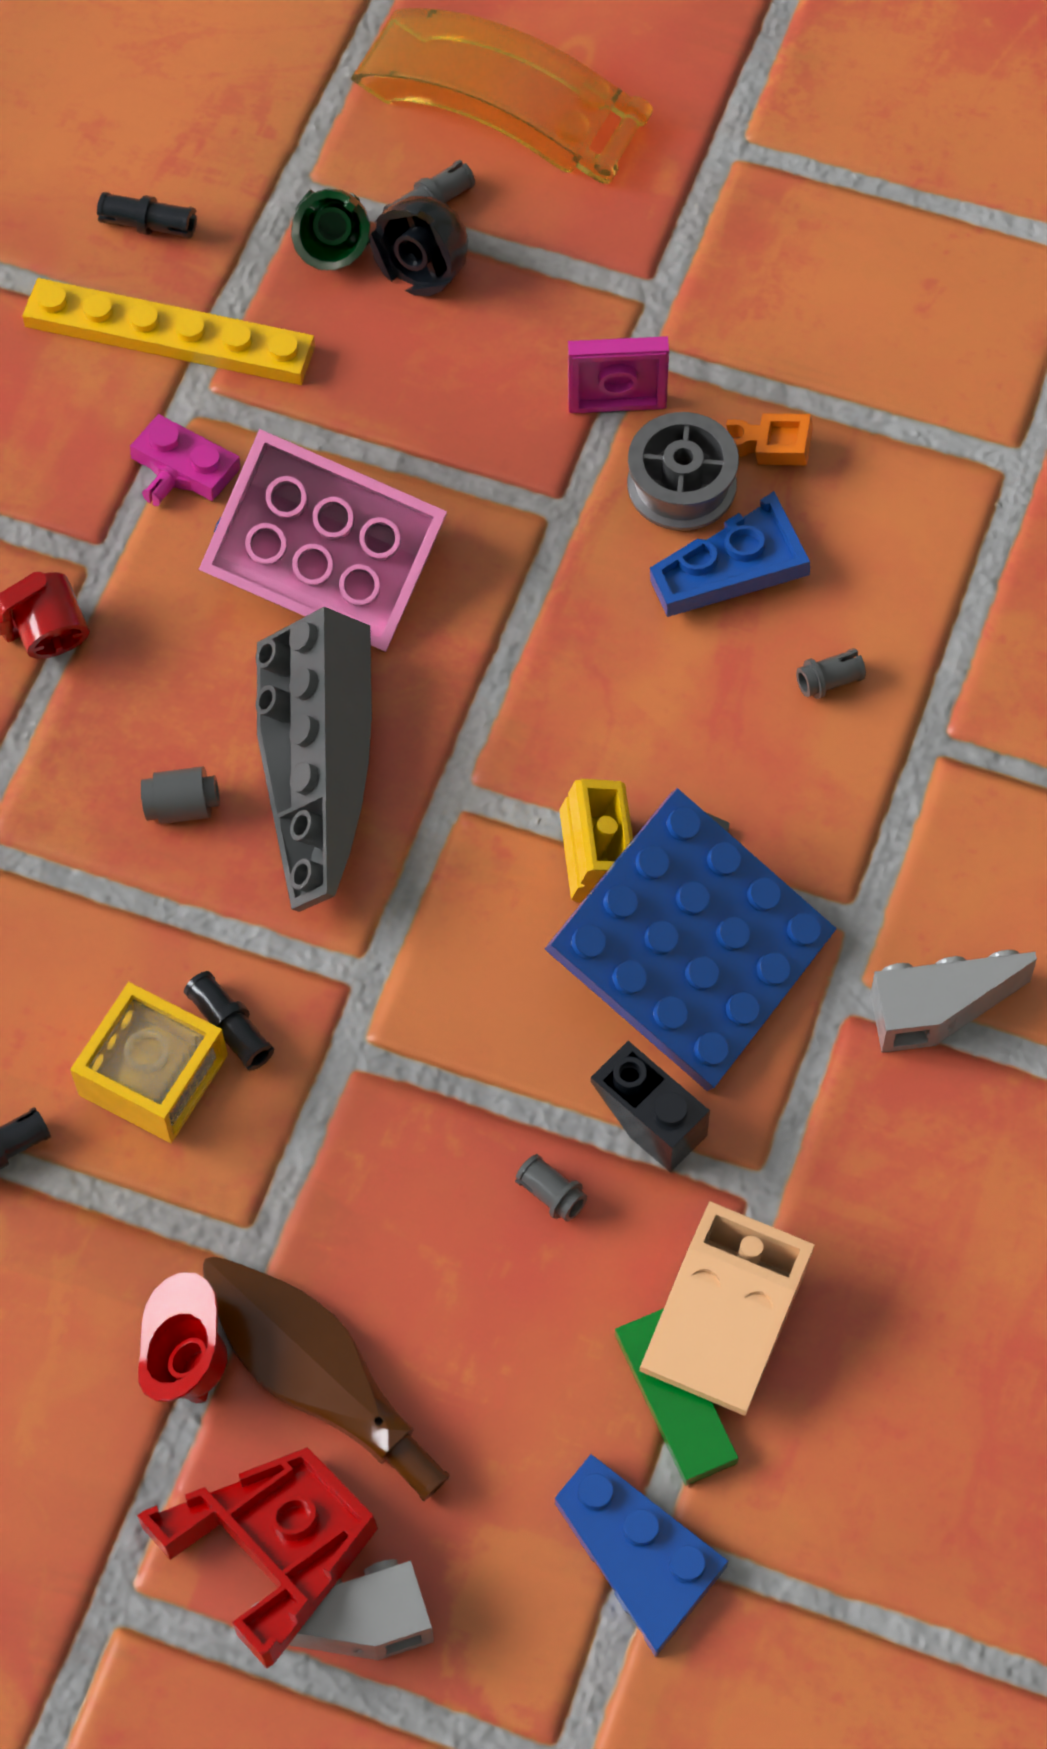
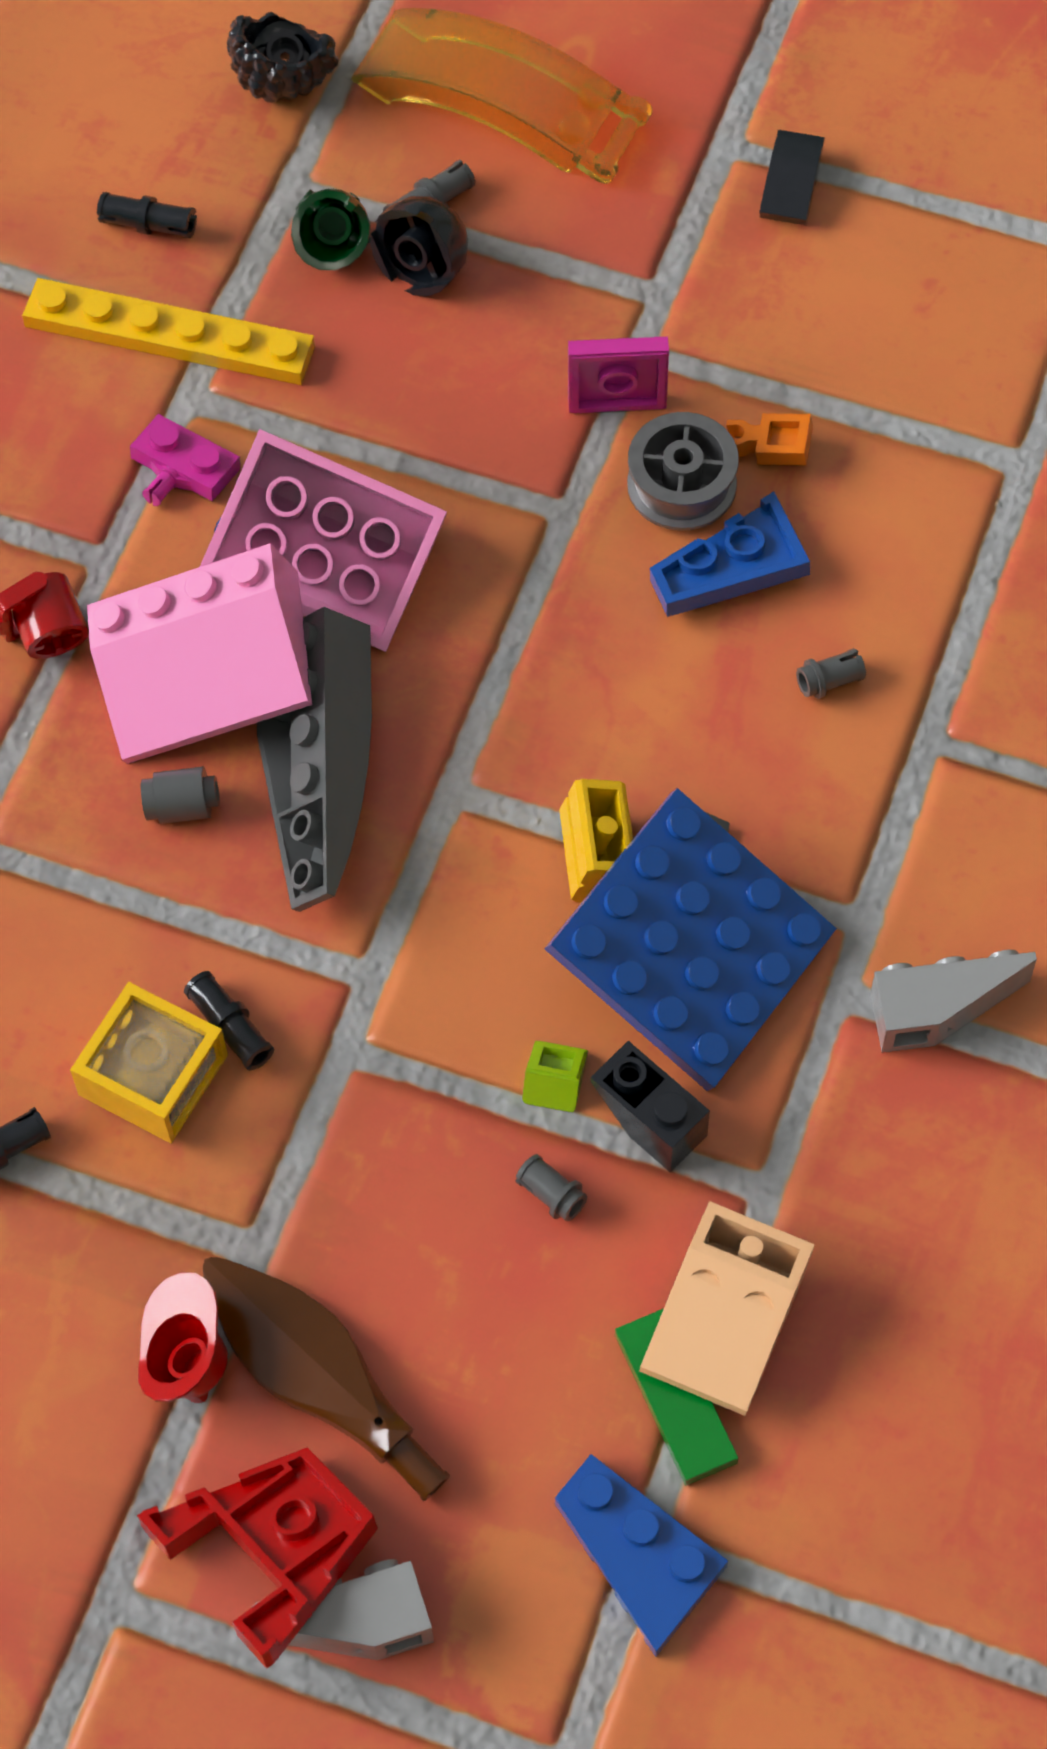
none -> bright pink slope [87,543,312,764]
none -> black hair [227,12,339,103]
none -> lime slope [522,1041,588,1112]
none -> black slope [759,129,825,225]

